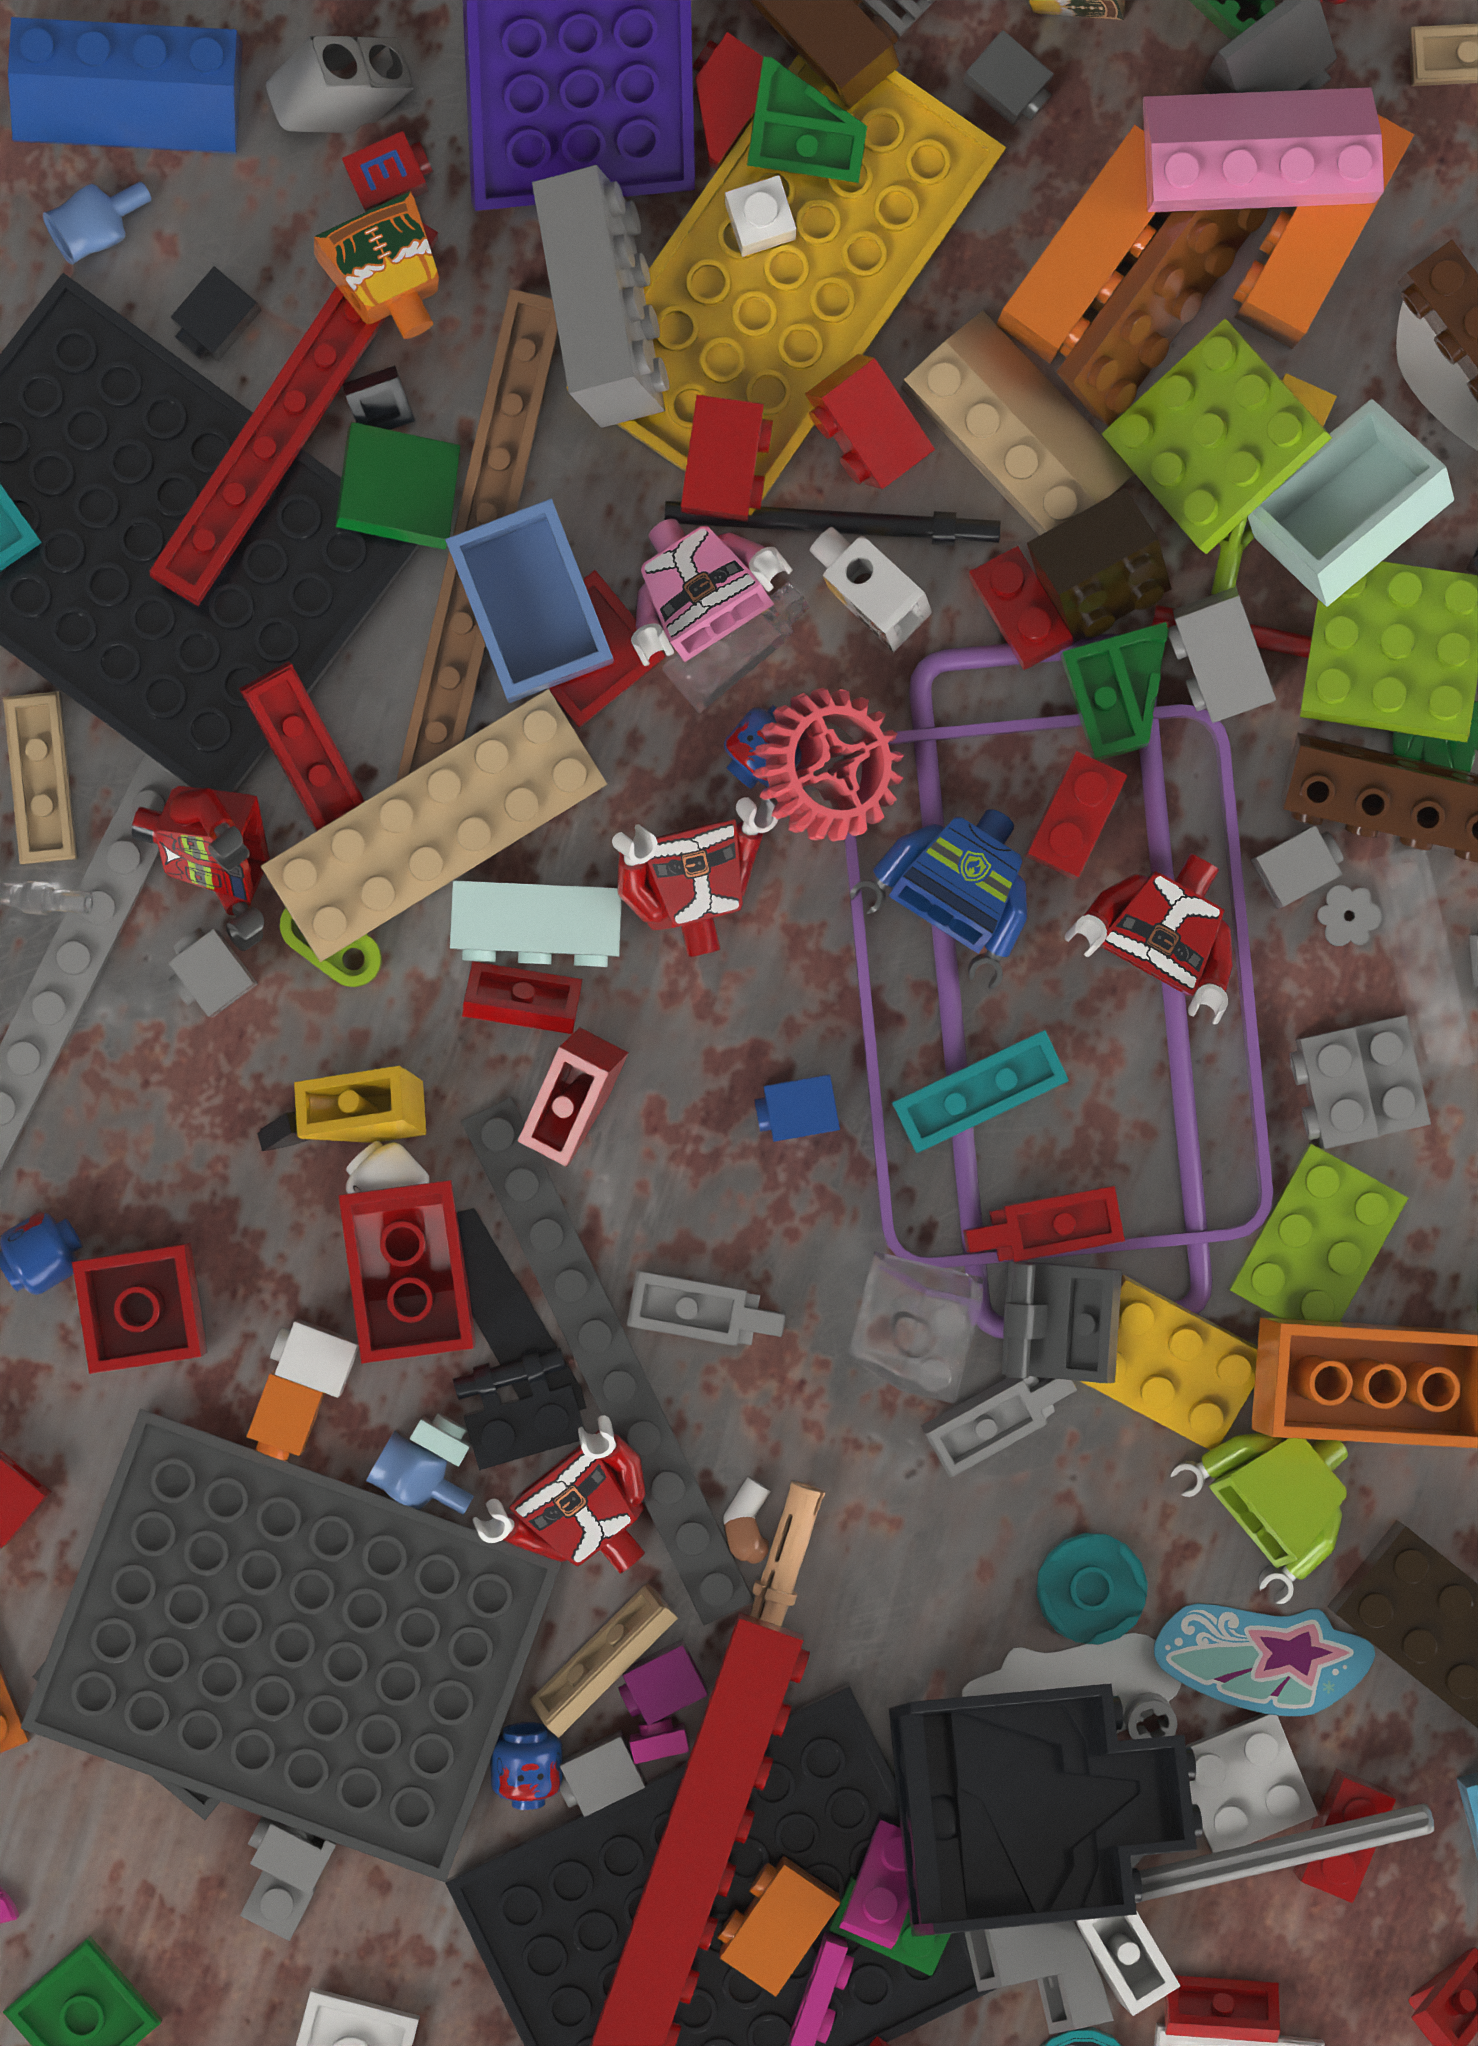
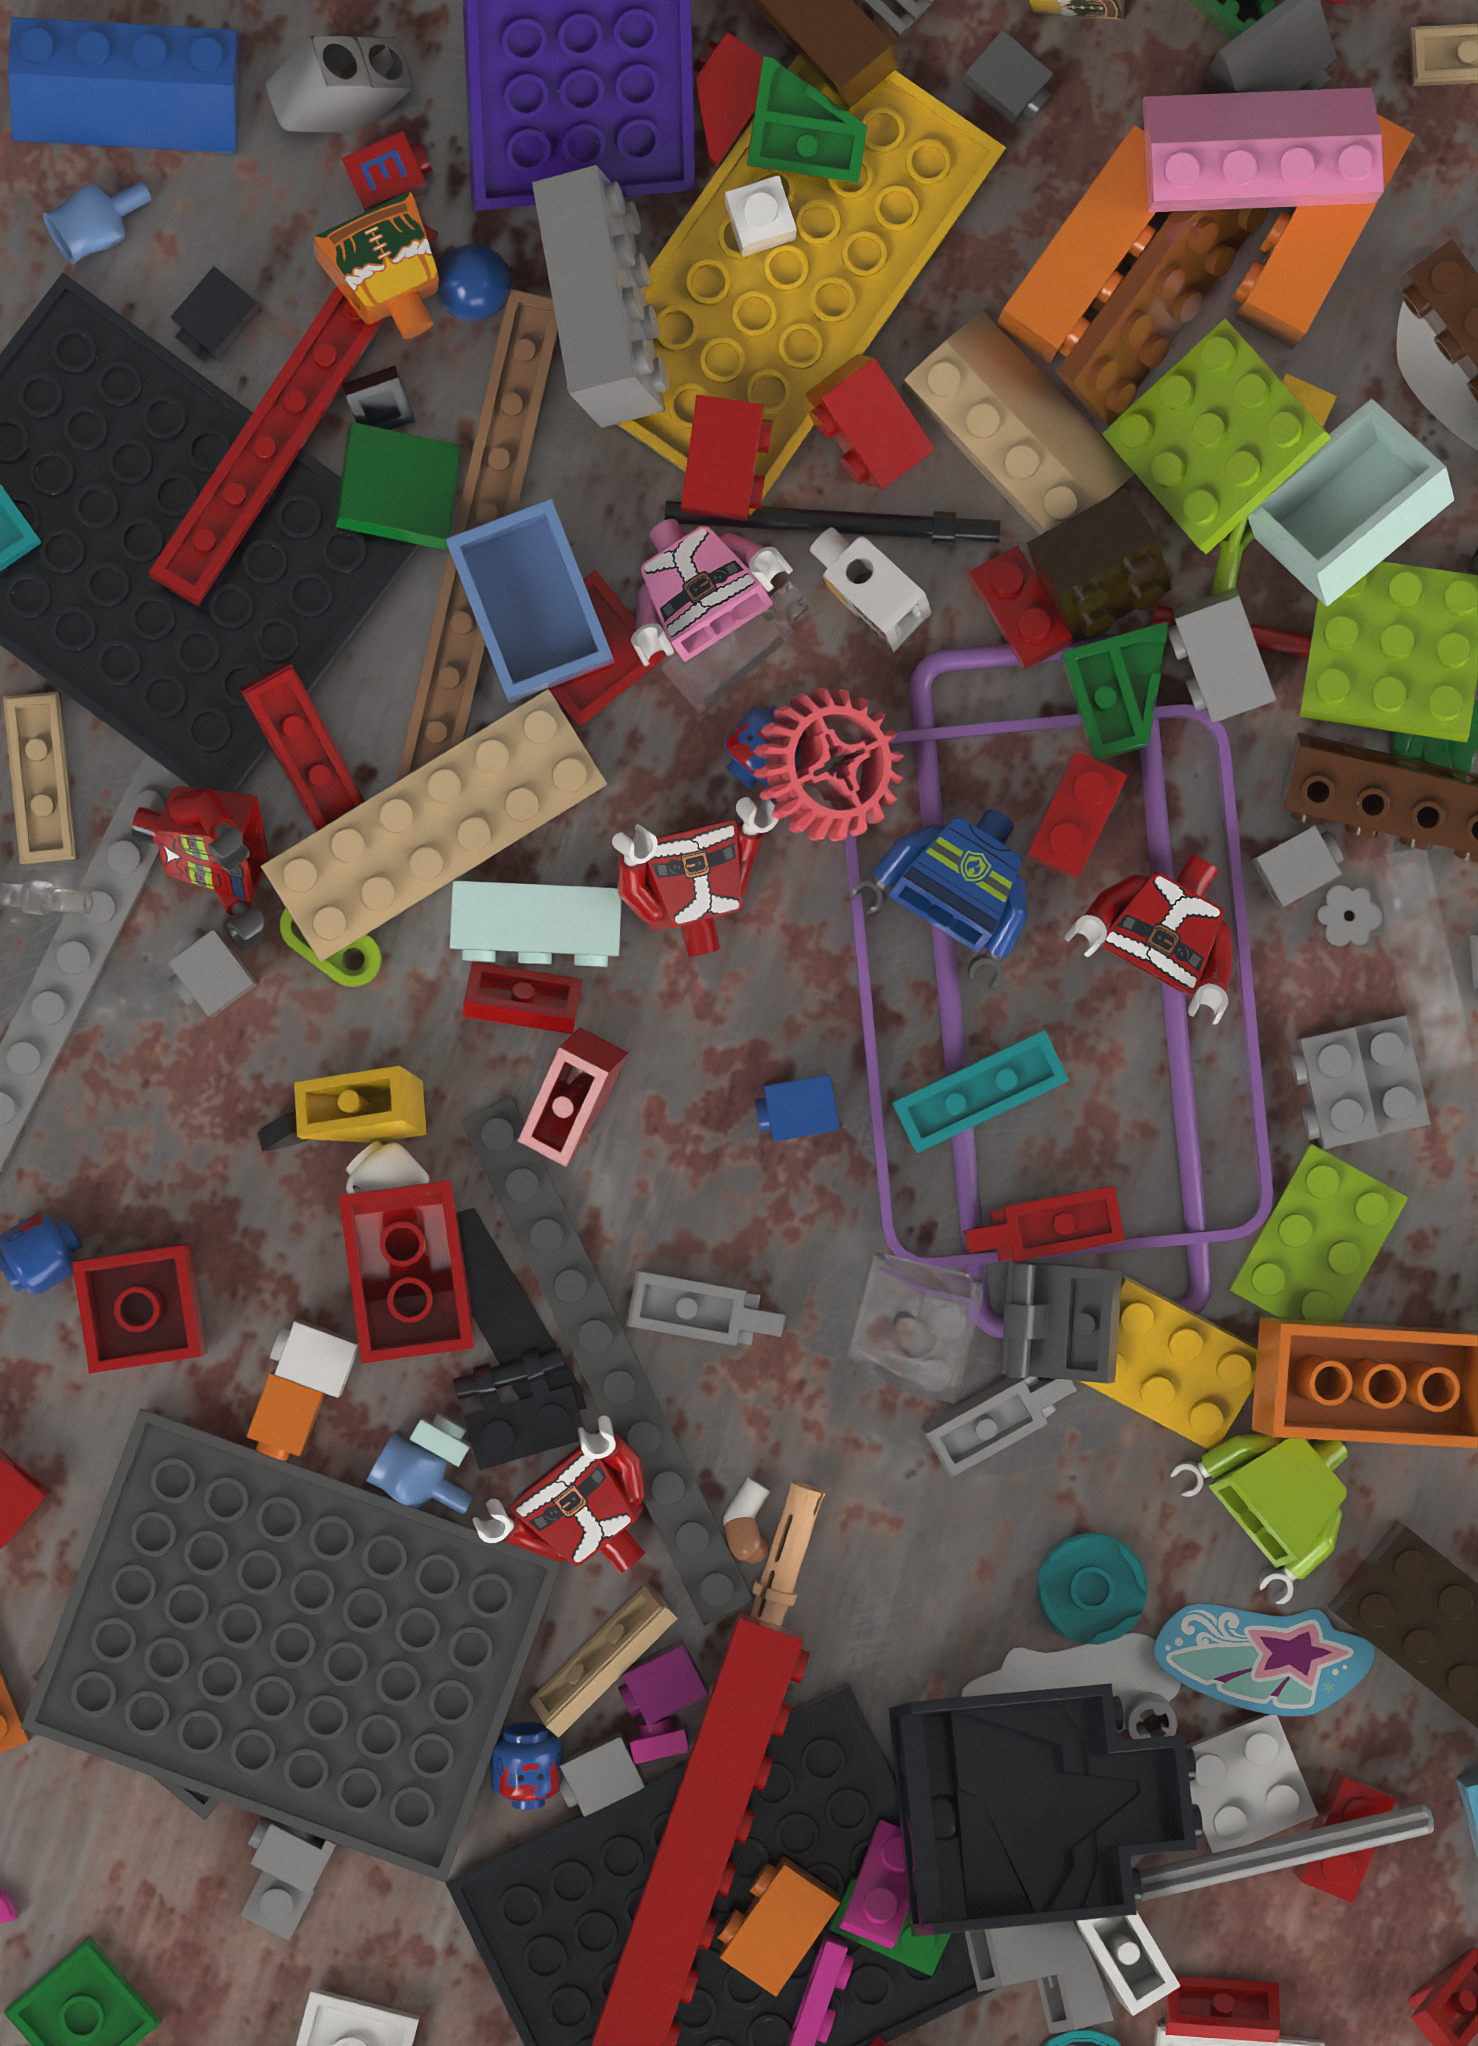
none -> blue piece [435,244,512,322]

